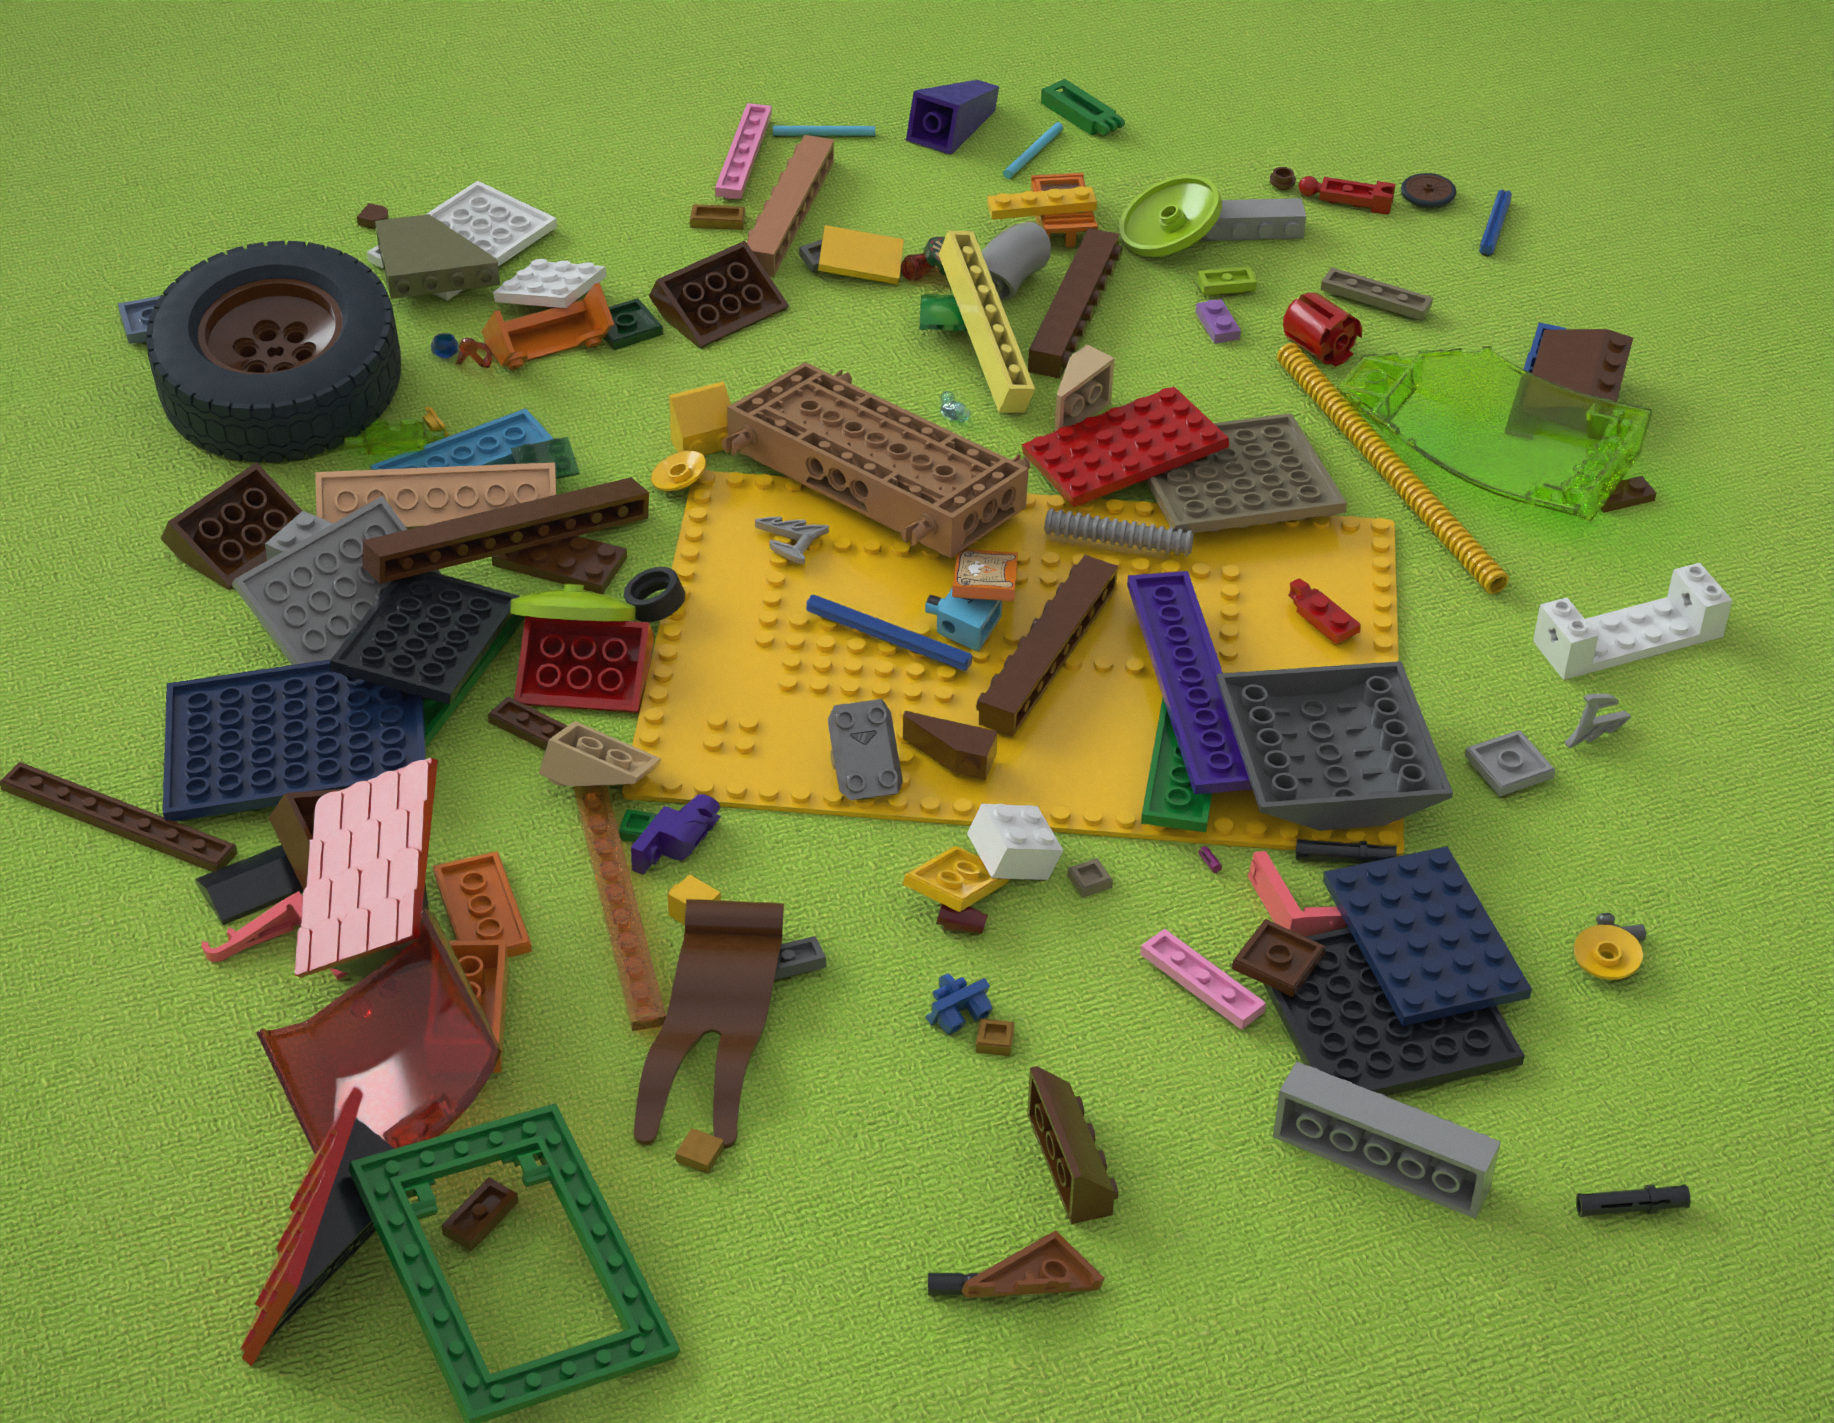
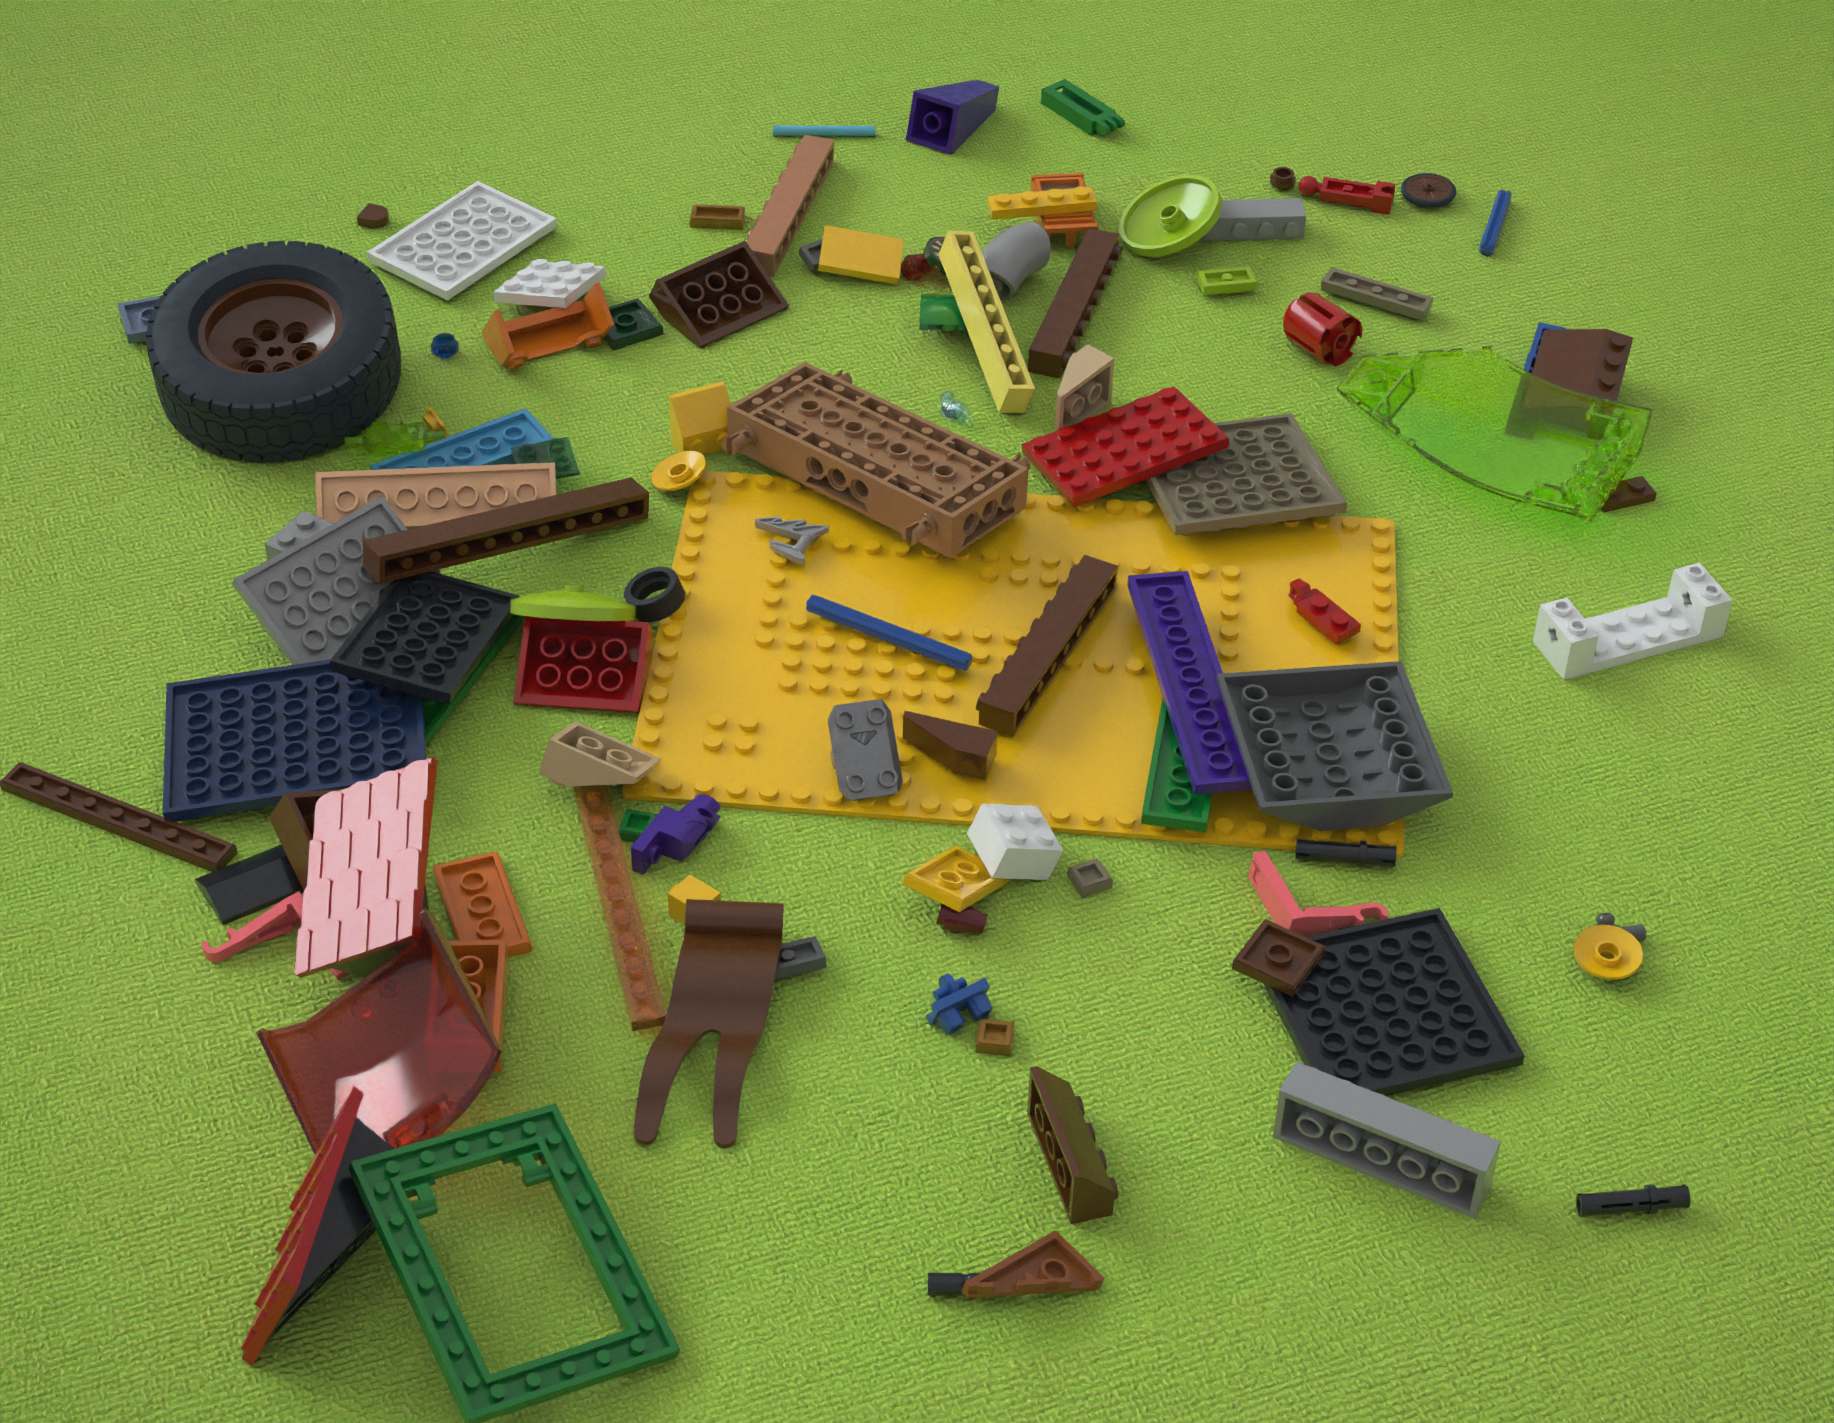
reddish brown slope [161,462,302,590] -> none
olive slope [375,214,500,299] -> none
reddish brown plate [441,1177,518,1251] -> none
clear red piece [455,338,493,368] -> none
reddish brown tile [488,697,567,751] -> none
reddish brown plate [492,536,627,594] -> none
pearl gold tile [675,1128,724,1173] -> none
bright pink plate [715,103,772,199] -> none
medium azure torso [925,587,1002,652] -> none
tile [952,549,1018,601] -> none
medium azure bar [1003,122,1063,179] -> none
light grey piece [1044,508,1194,557] -> none
bright pink plate [1140,929,1266,1030] -> none
medium lavender plate [1195,299,1241,344] -> none
magenta piece [1198,846,1222,873] -> none
yellow piece [1277,343,1509,594] -> none
dark blue plate [1323,846,1532,1026] -> none
light grey plate [1465,730,1555,797] -> none
light grey piece [1565,694,1632,748] -> none

